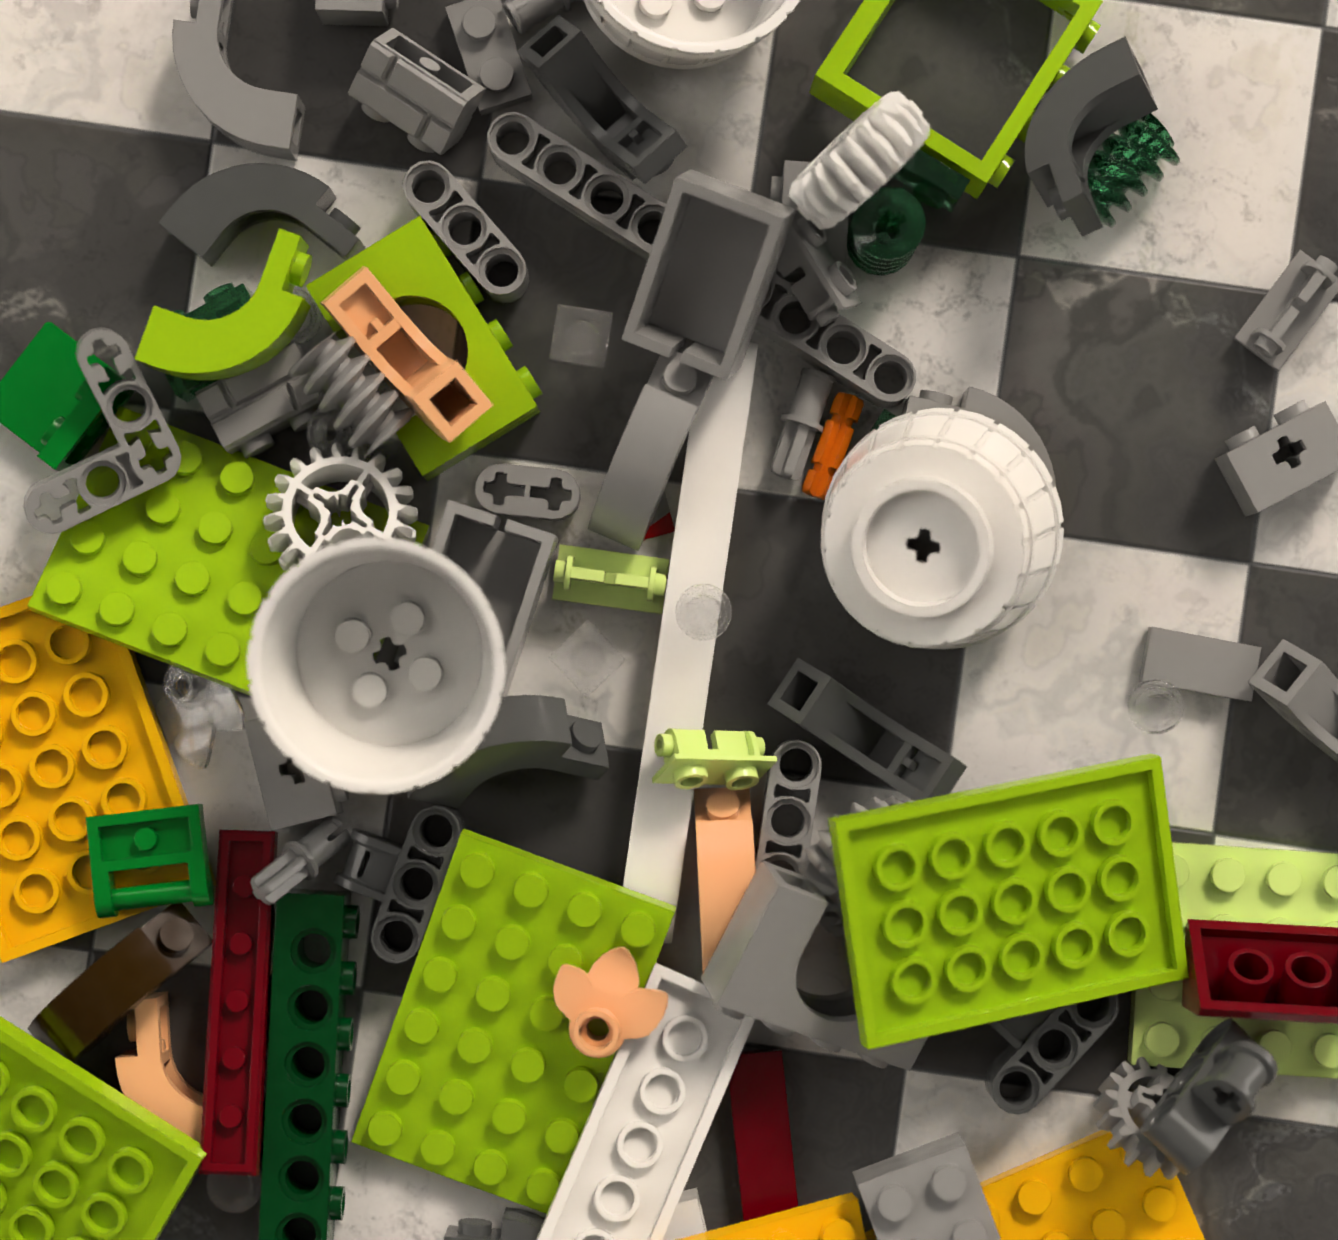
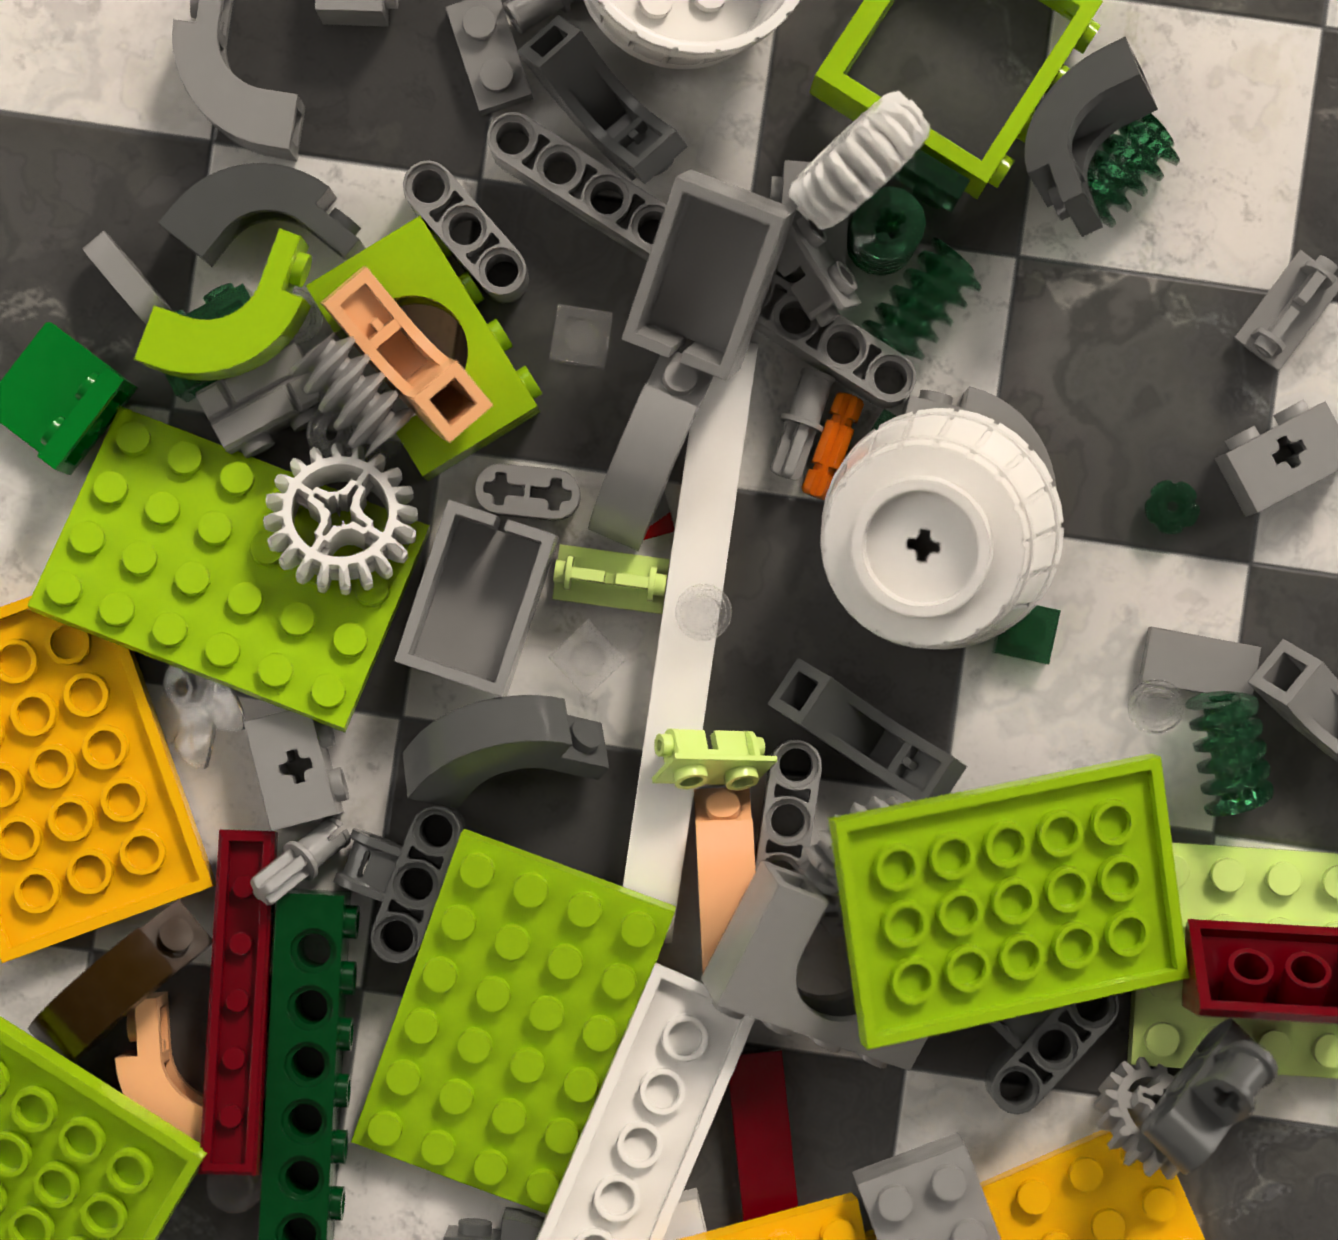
light grey beam [23,327,181,534] -> none
green plate [86,804,214,919] -> none
white piece [247,537,506,794] -> none
light grey brick [348,27,486,155] -> none
light nougat plate [553,946,668,1058] -> none
none -> light grey beam [82,231,172,325]
none -> clear green piece [861,237,982,361]
none -> clear green plate [992,605,1061,665]
none -> clear green plate [1145,480,1200,534]
none -> clear green piece [1185,691,1274,817]

